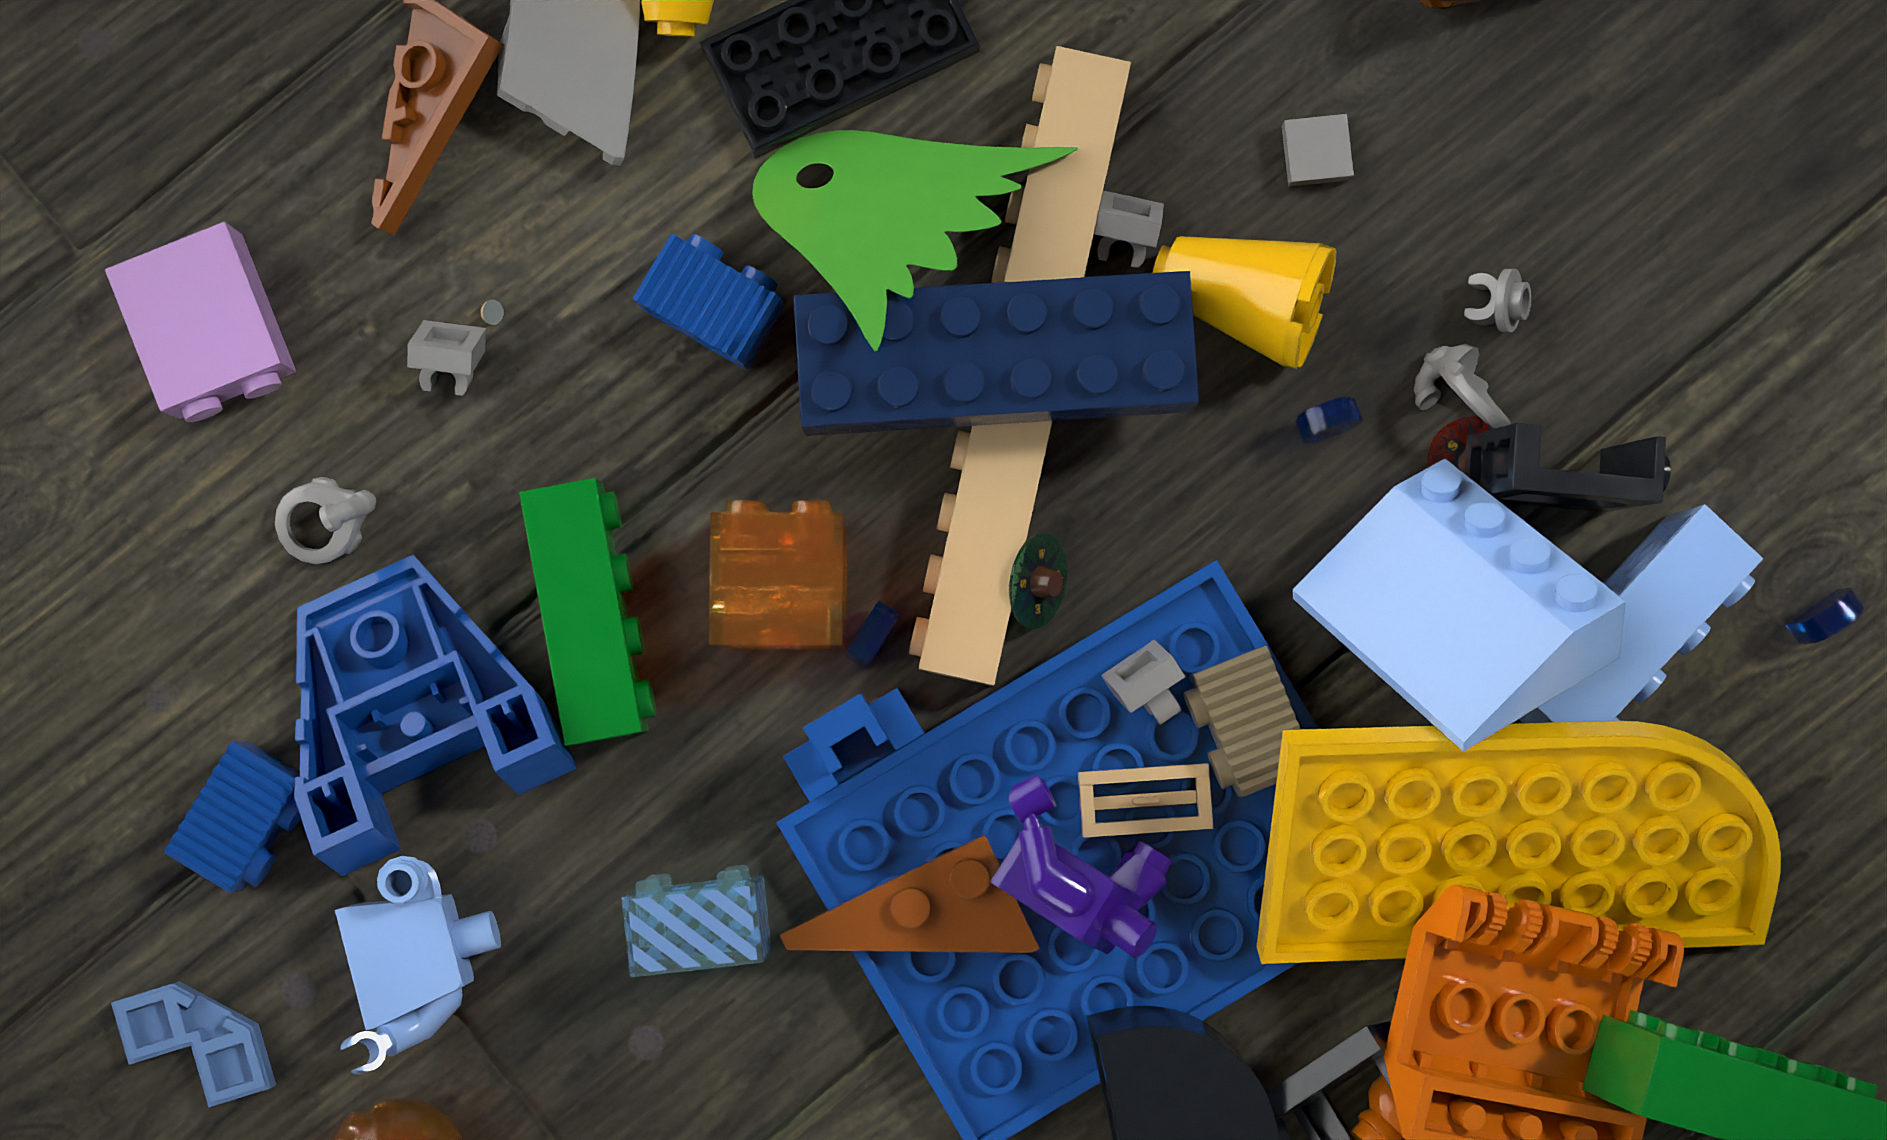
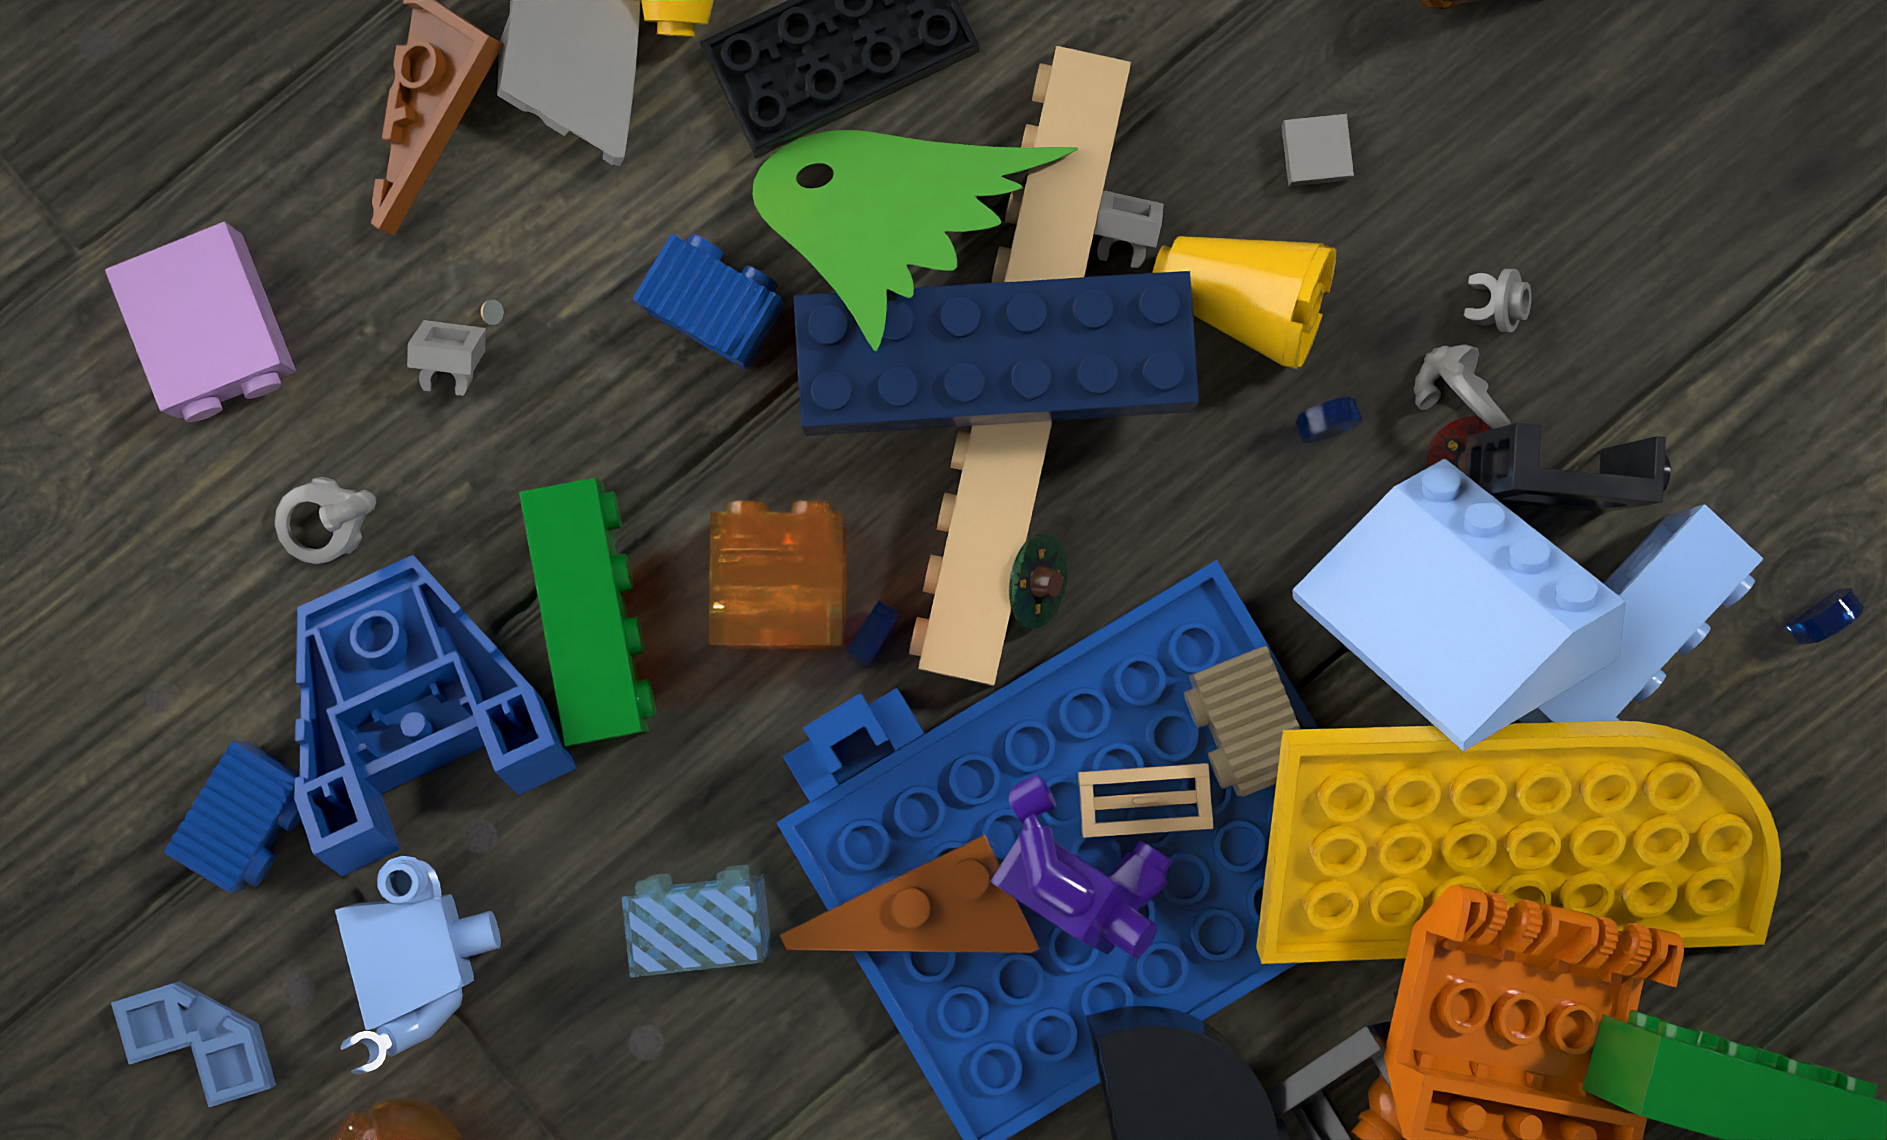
light grey tile [1101,640,1185,724] -> none

